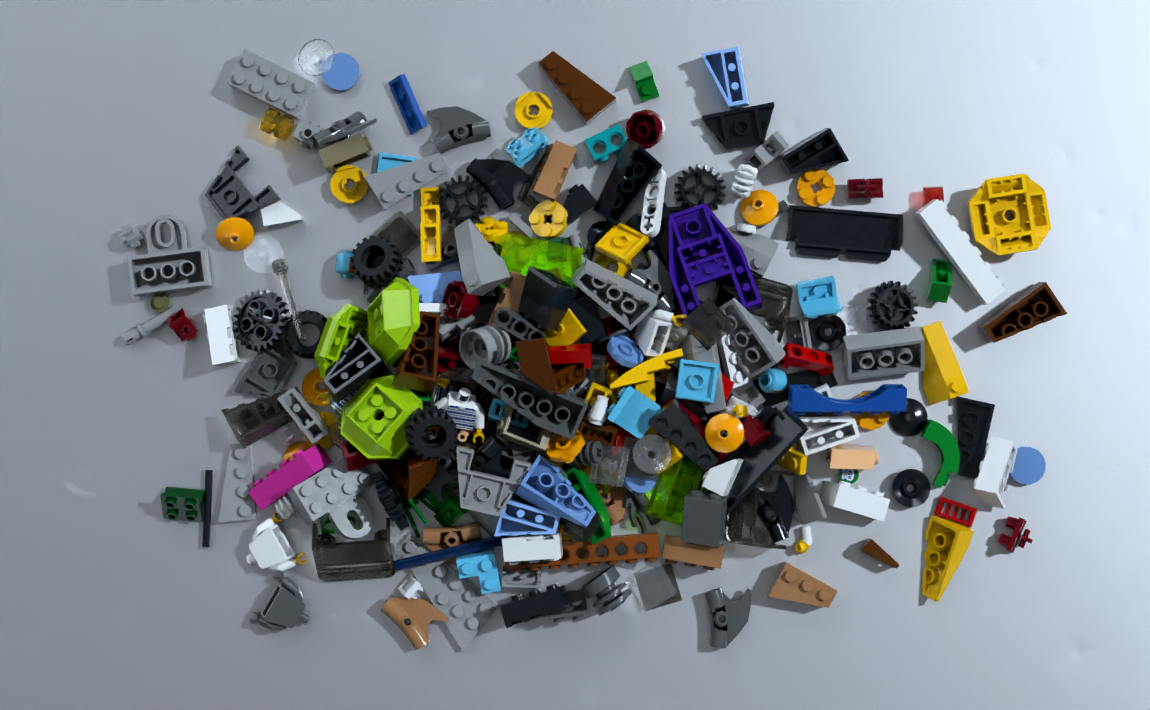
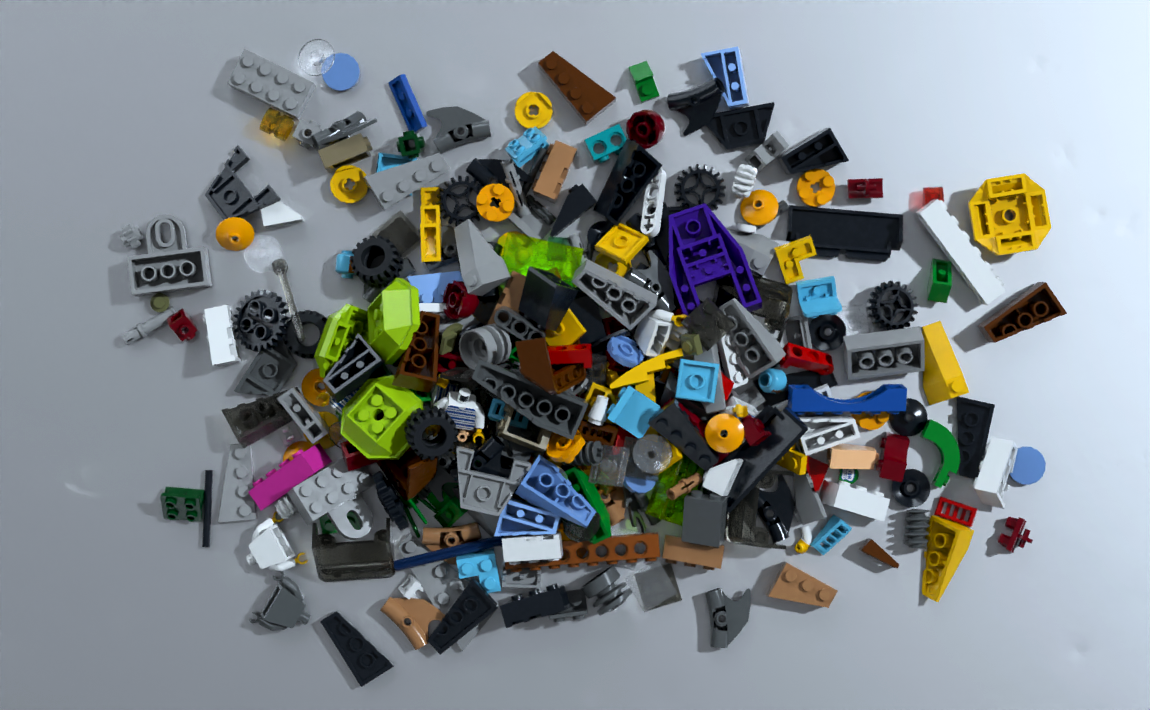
yellow plate [474,217,508,244] -> none
yellow plate [529,199,568,239] -> none
none -> black wing [320,611,395,687]
none -> dark green brick [397,130,425,159]
none -> black wing [428,577,499,655]
none -> olive slope [439,322,463,355]
none -> light orange plate [476,183,515,222]
none -> light grey pin [501,159,531,217]
none -> medium nougat pin [666,472,703,500]
none -> black pin [667,77,725,136]
none -> olive plate [680,333,703,356]
none -> yellow plate [774,235,817,285]
none -> red slope [806,456,829,492]
none -> medium azure slope [810,514,852,555]
none -> dark red brick [876,432,910,482]
none -> dark grey piece [903,509,931,549]

